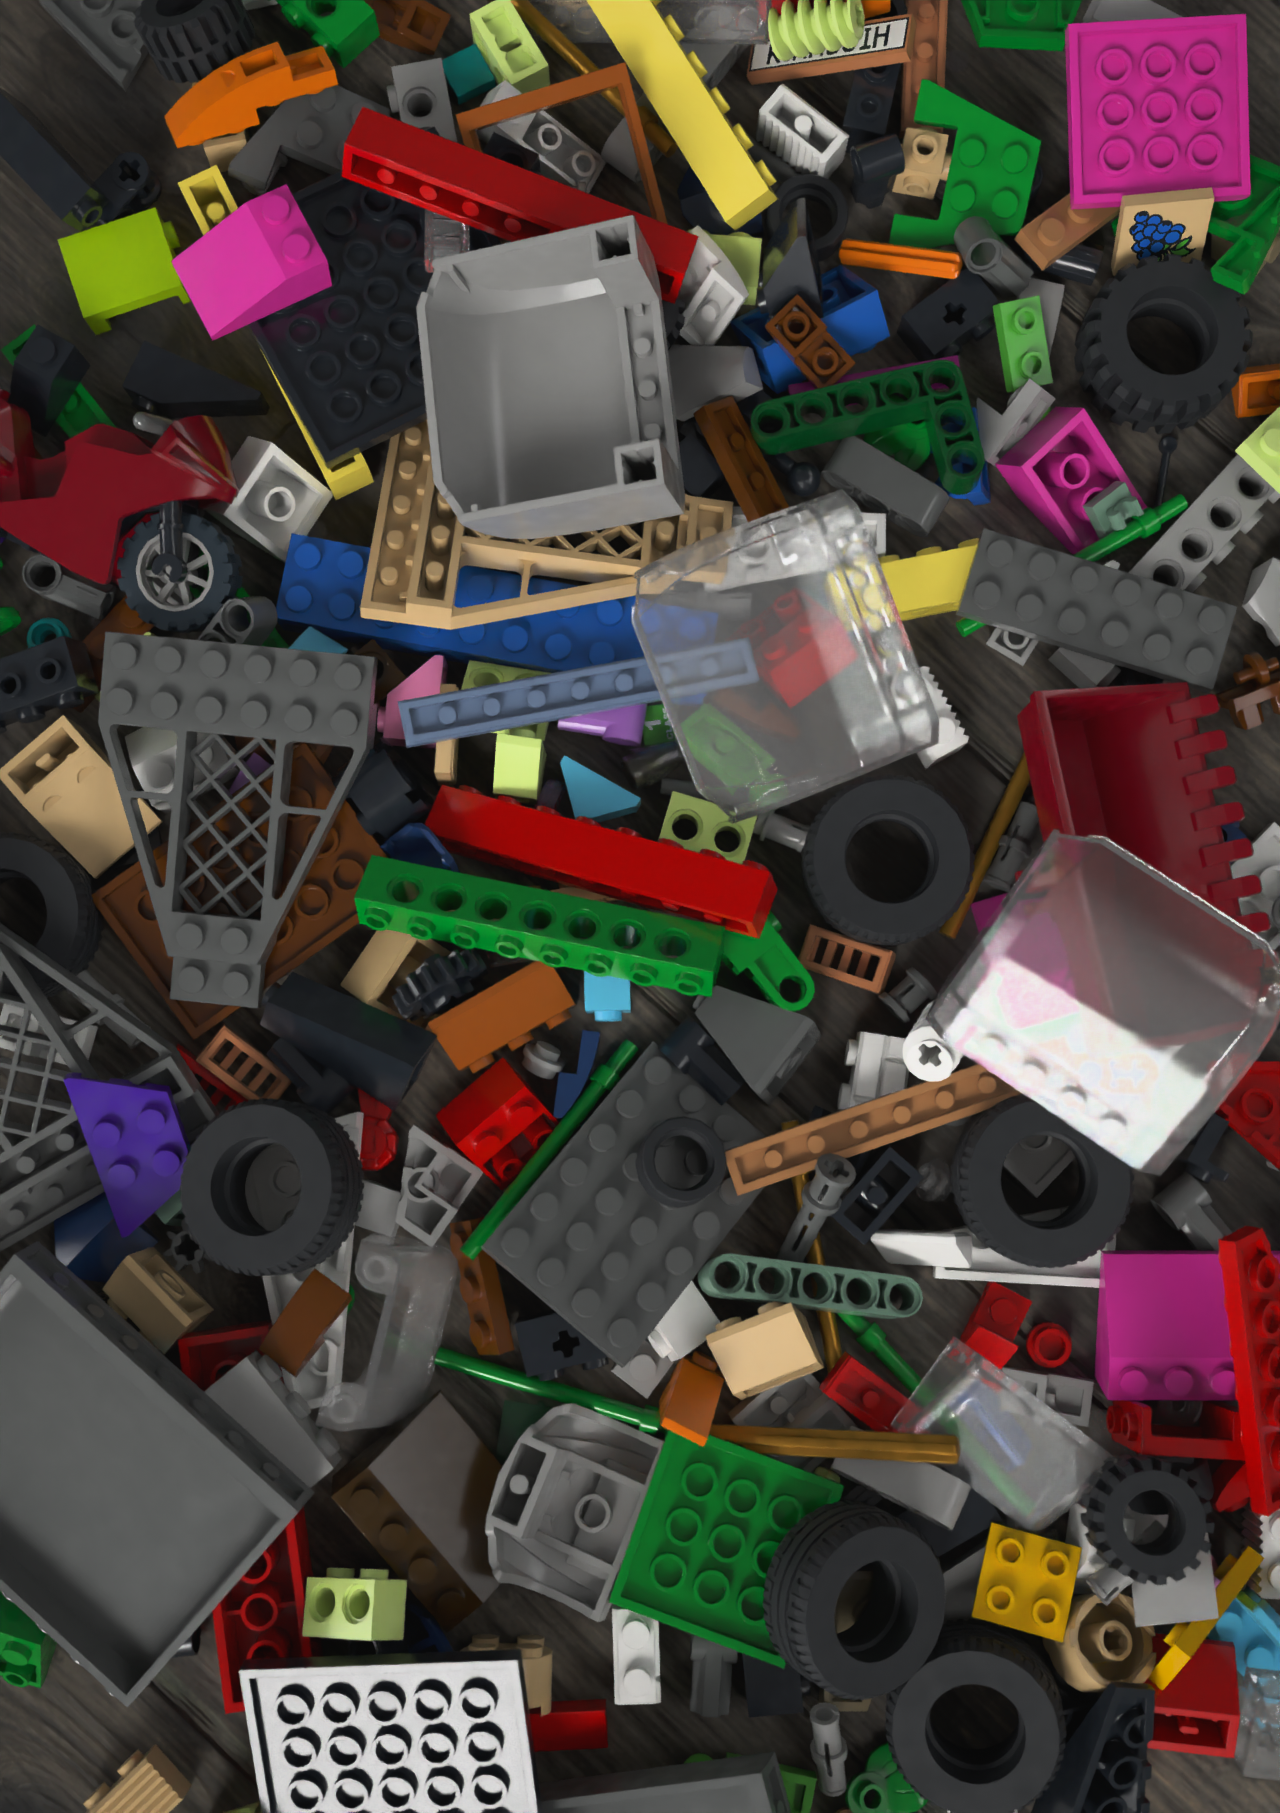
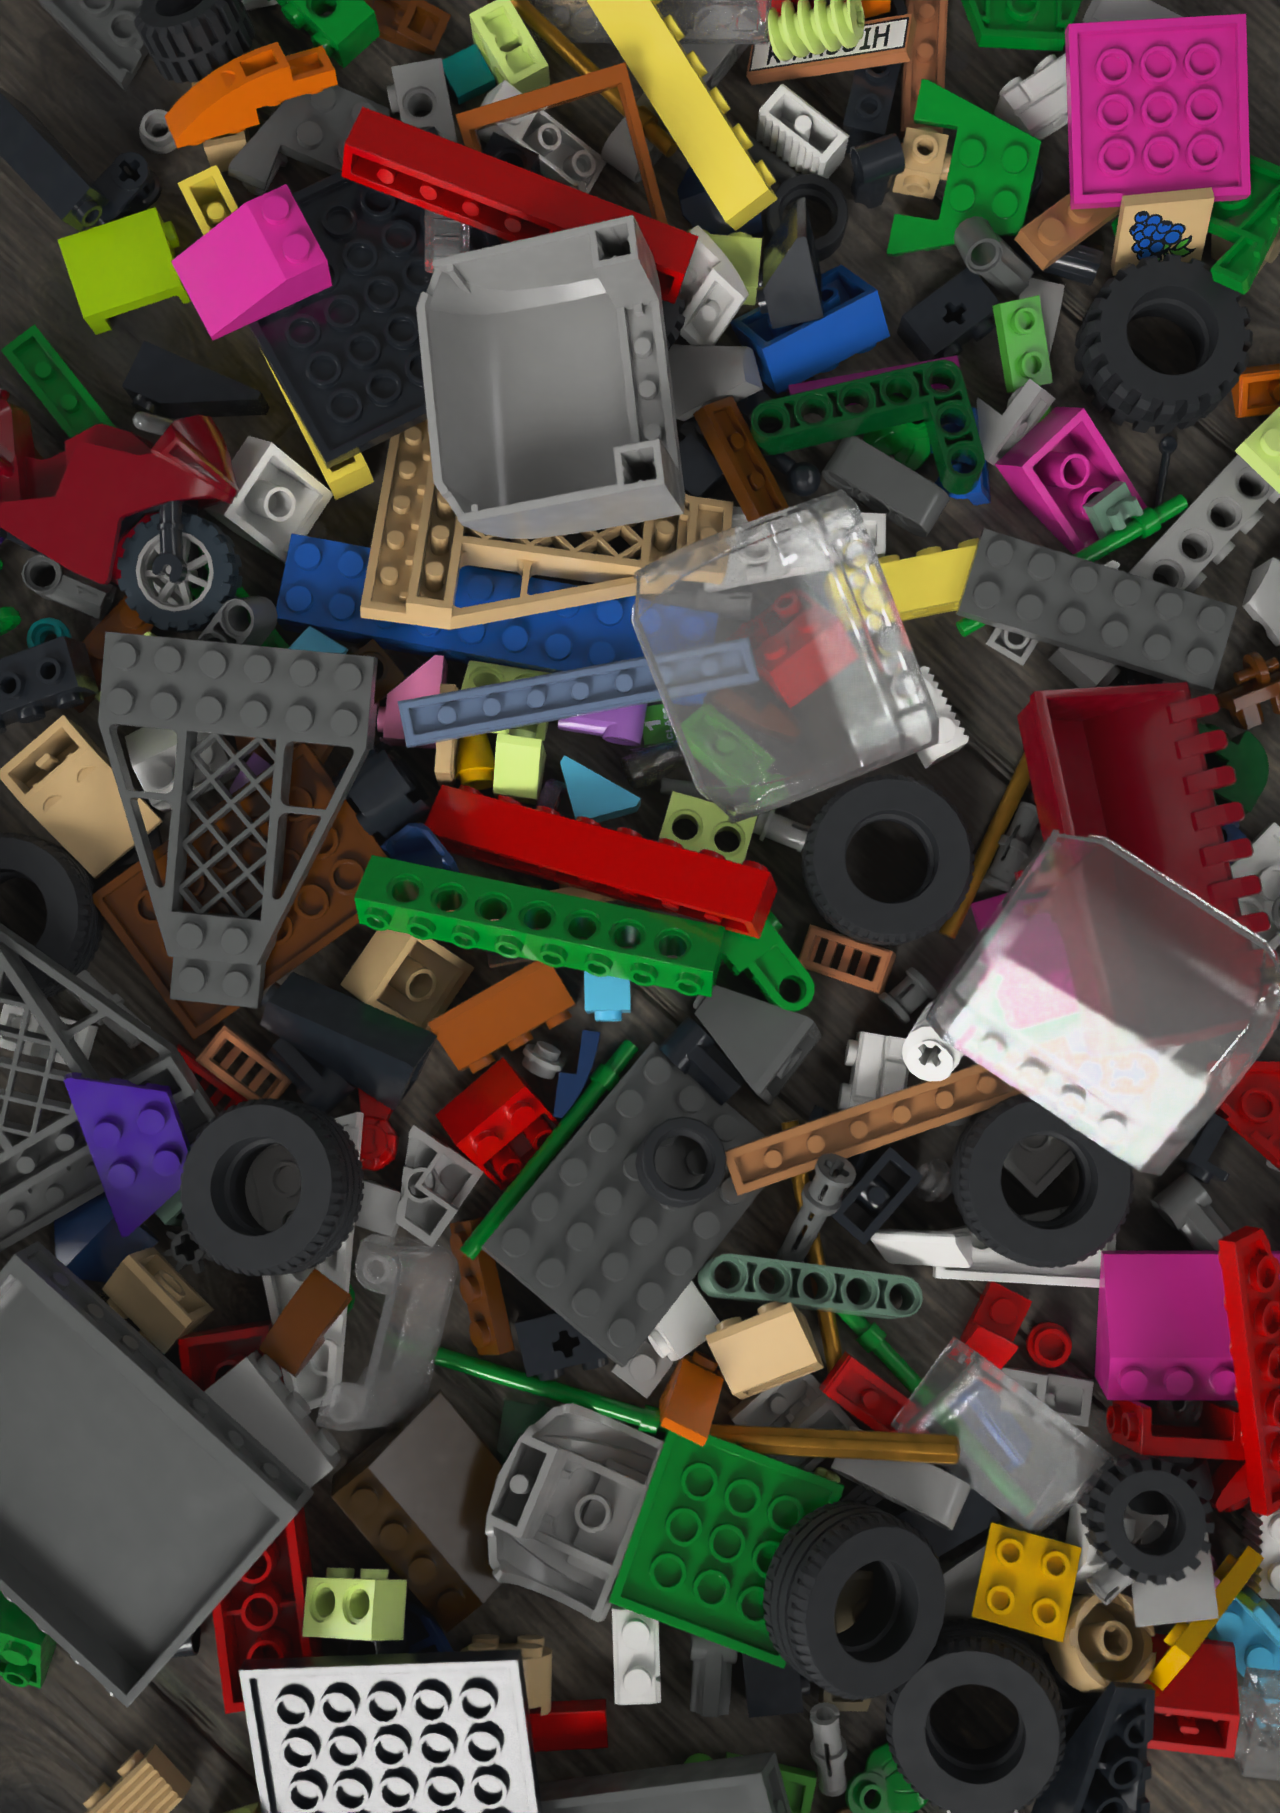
black slope [8,324,91,437] -> none
black gear [392,949,488,1022] -> none
reddish brown slope [765,294,856,389] -> none
orange axle [839,238,963,279] -> none
none -> light grey plate [139,109,177,154]
none -> yellow cone [455,733,495,791]
none -> white brick [994,53,1068,140]
none -> dark green brick [1198,723,1269,814]

